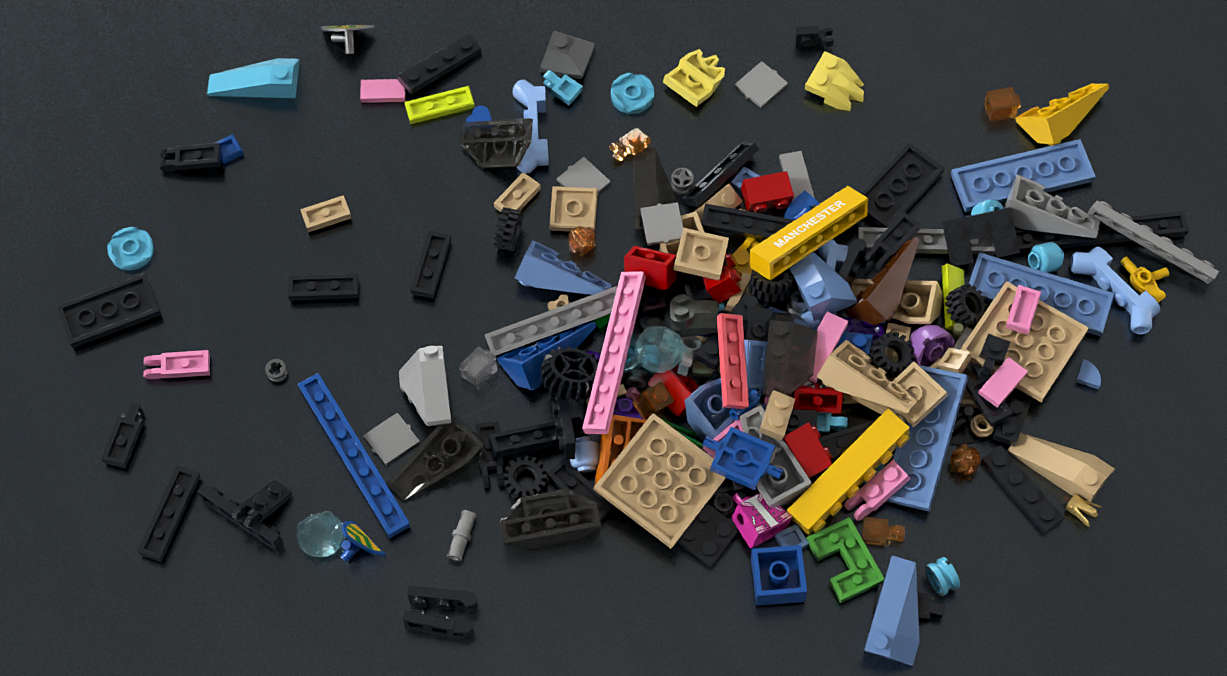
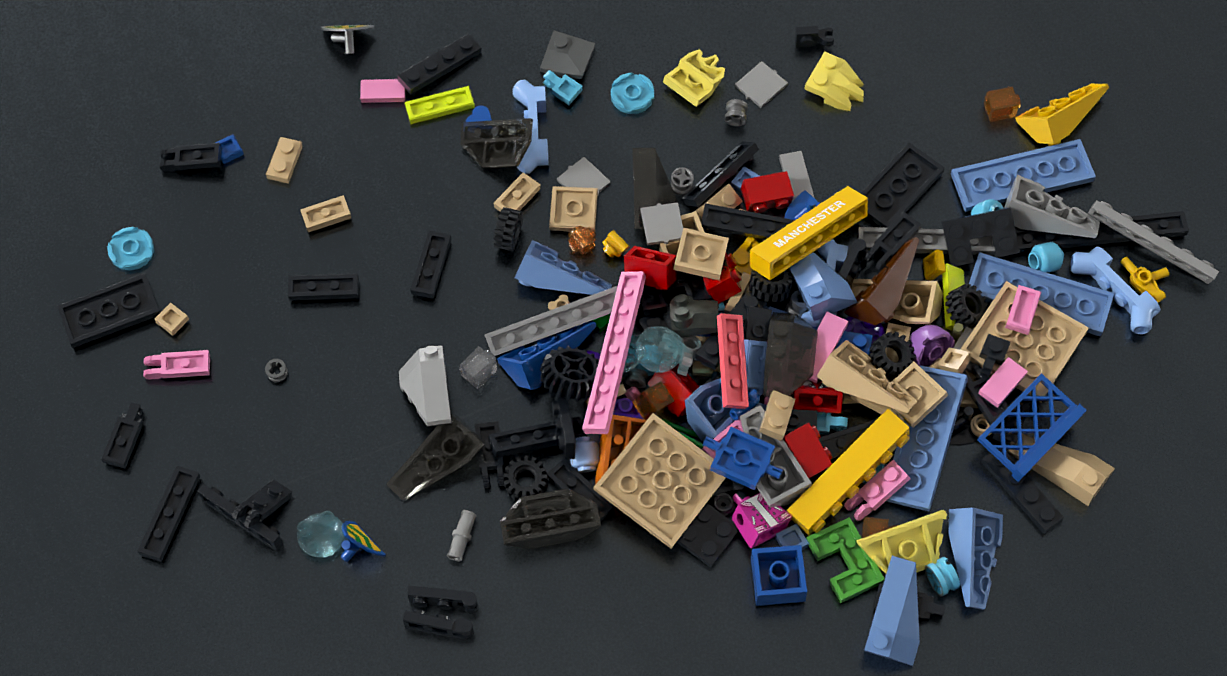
medium azure wedge [207,58,300,98] -> none
blue plate [298,373,411,538] -> none
light grey piece [363,413,420,466] -> none
clear orange plate [609,128,651,161] -> none
clear orange gear [950,444,981,475] -> none
pearl gold piece [1064,494,1102,527] -> none
medium blue tile [1076,359,1101,390] -> none
none -> tan plate [155,303,189,336]
none -> tan plate [266,137,303,184]
none -> yellow plate [602,230,630,258]
none -> flat silver wheel [725,99,748,126]
none -> light yellow wing [856,510,947,574]
none -> yellow tile [923,249,946,281]
none -> medium blue wedge [948,508,1003,609]
none -> blue fence [977,373,1087,482]

